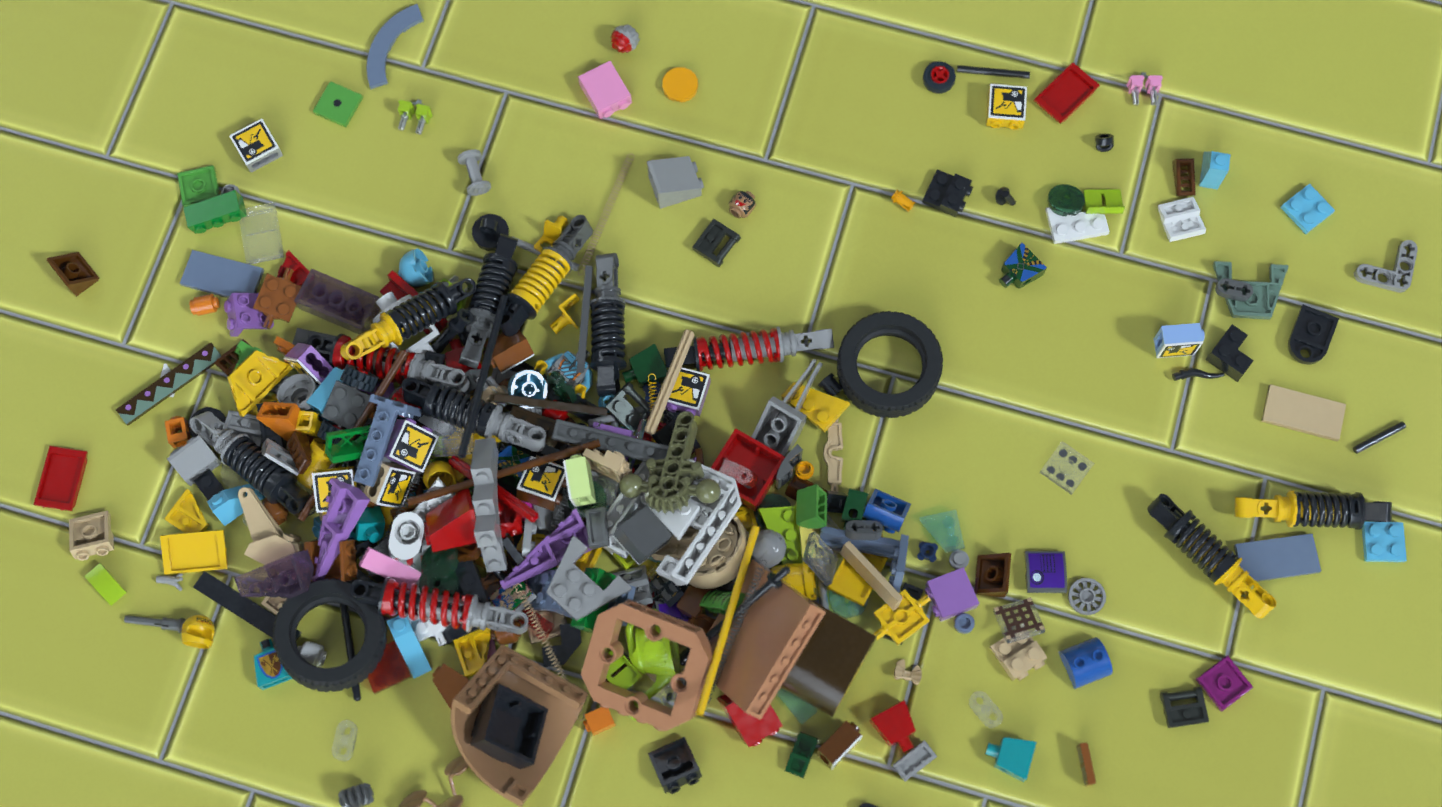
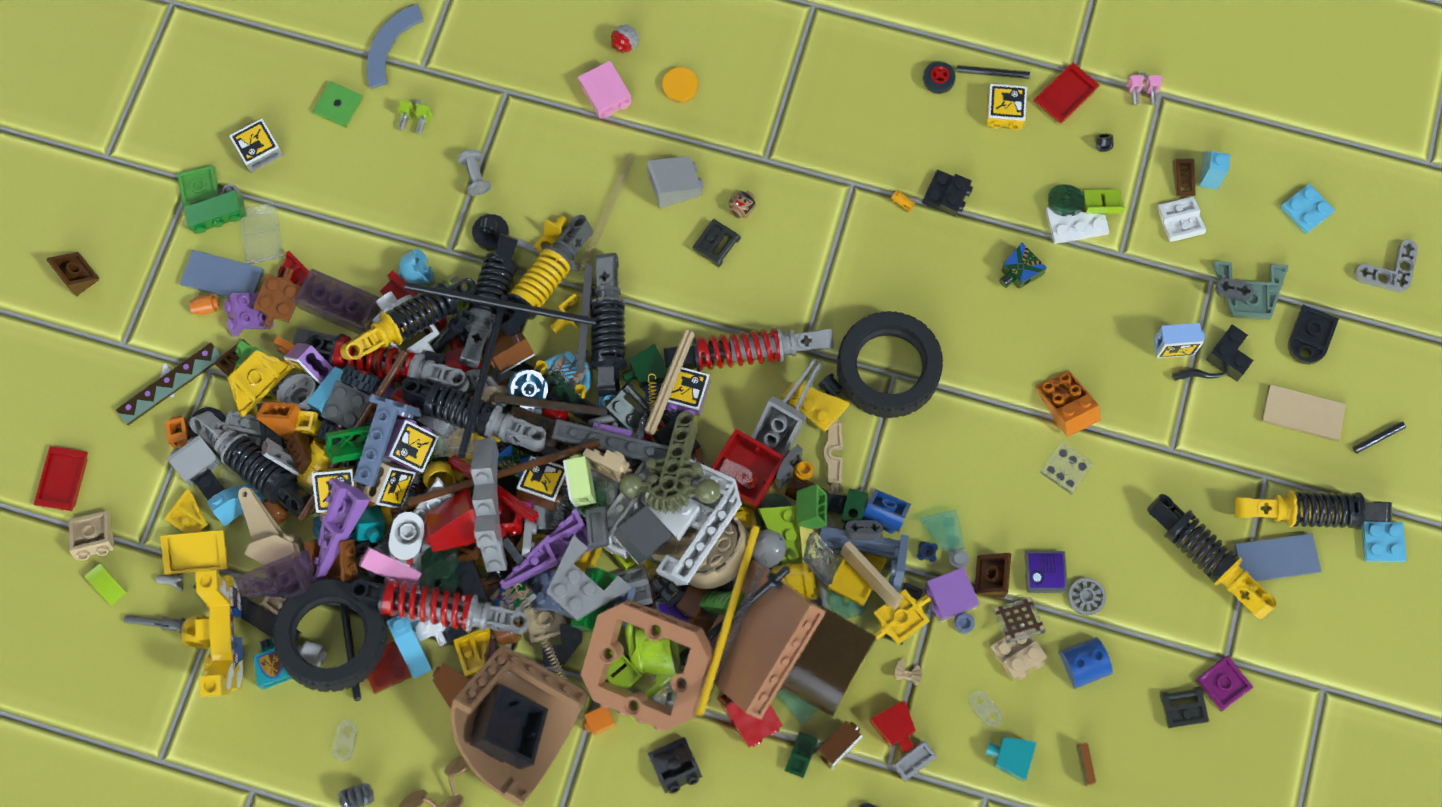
clear red leg [517,607,555,642] -> none
black plate [995,187,1016,206] -> none
none -> yellow animal [195,570,244,697]
none -> black piece [404,282,597,326]
none -> orange slope [1036,370,1101,437]

